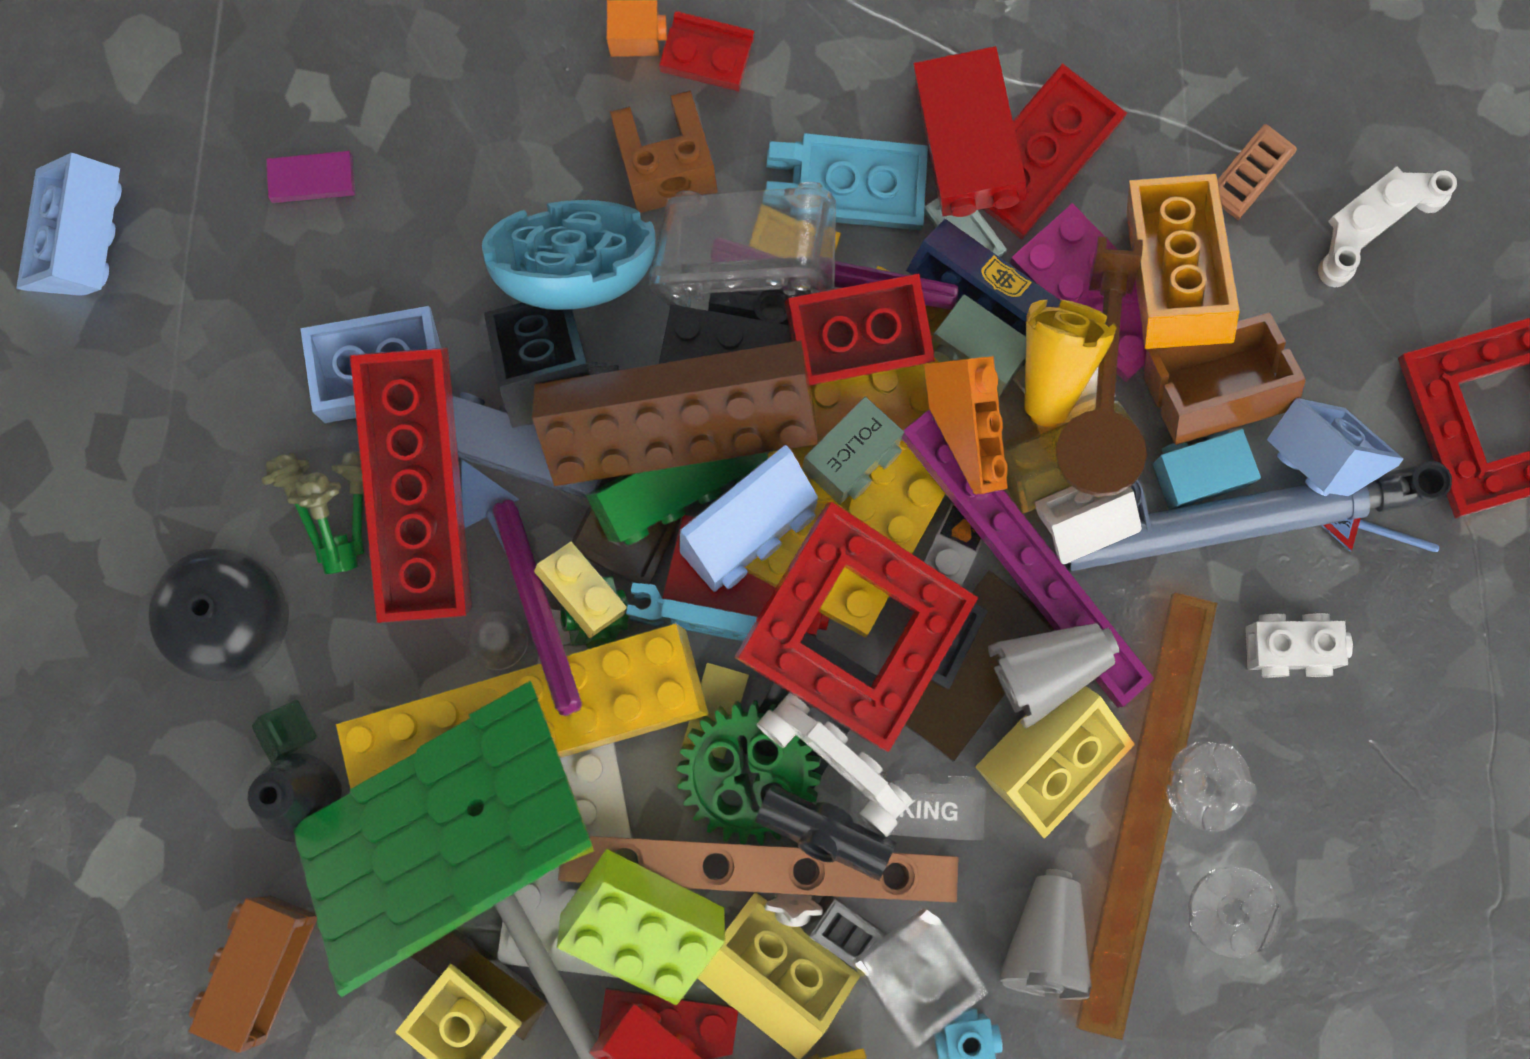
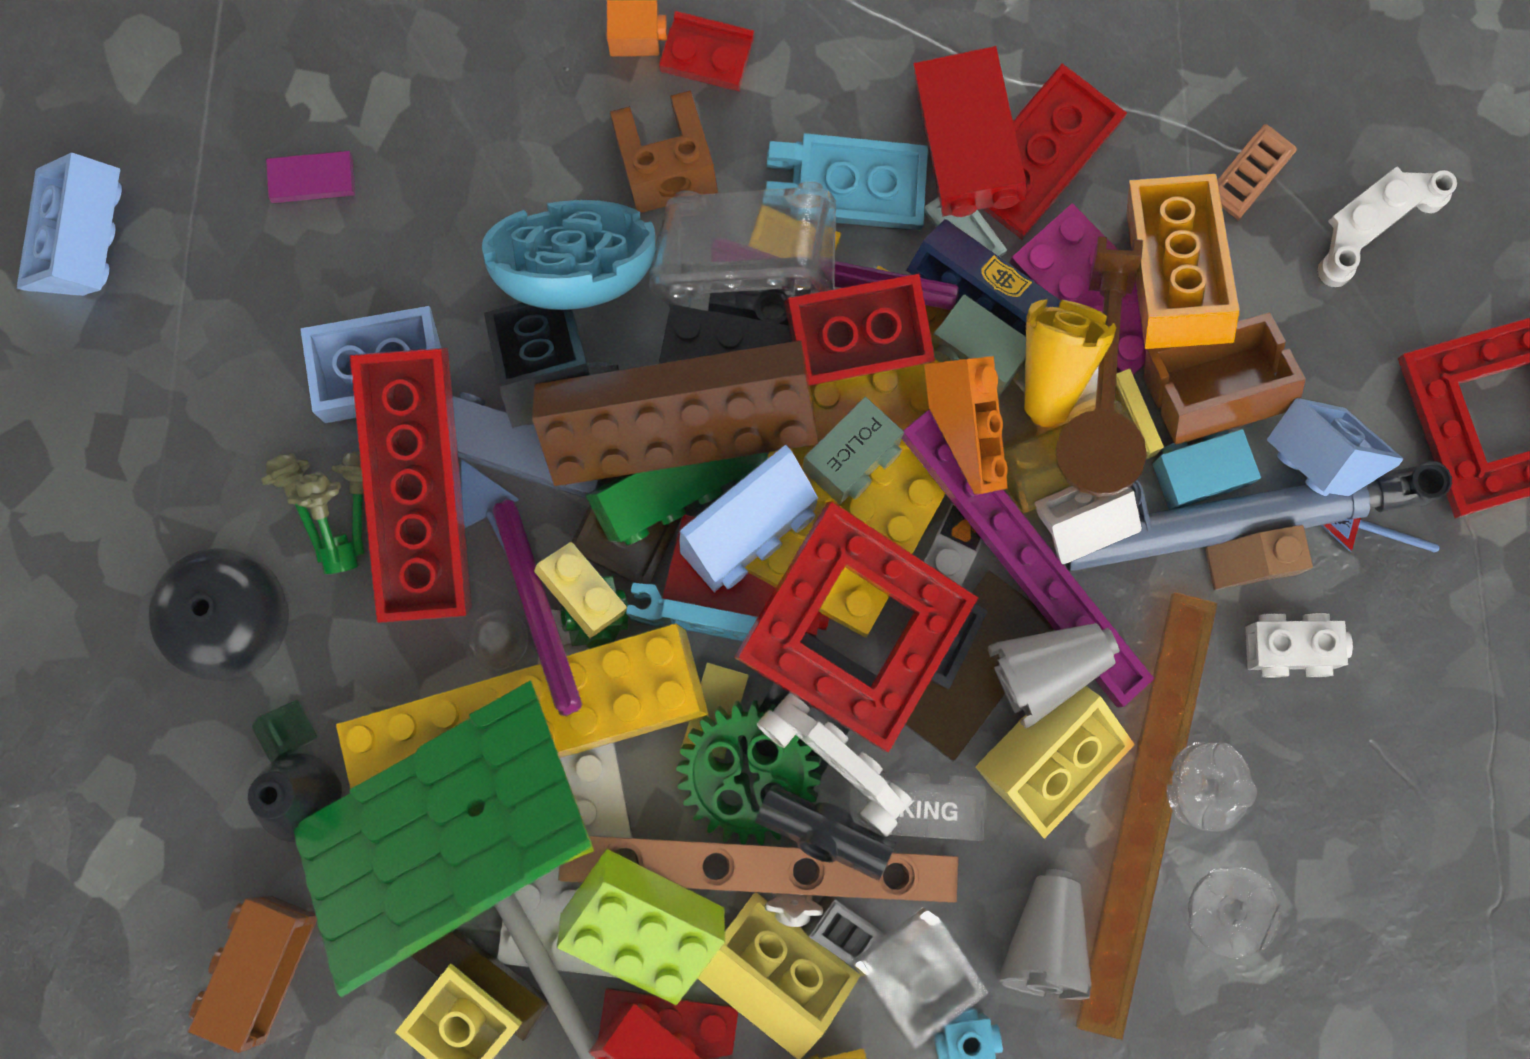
none -> light yellow tile [1114,369,1164,460]
none -> medium nougat slope [1205,525,1313,590]

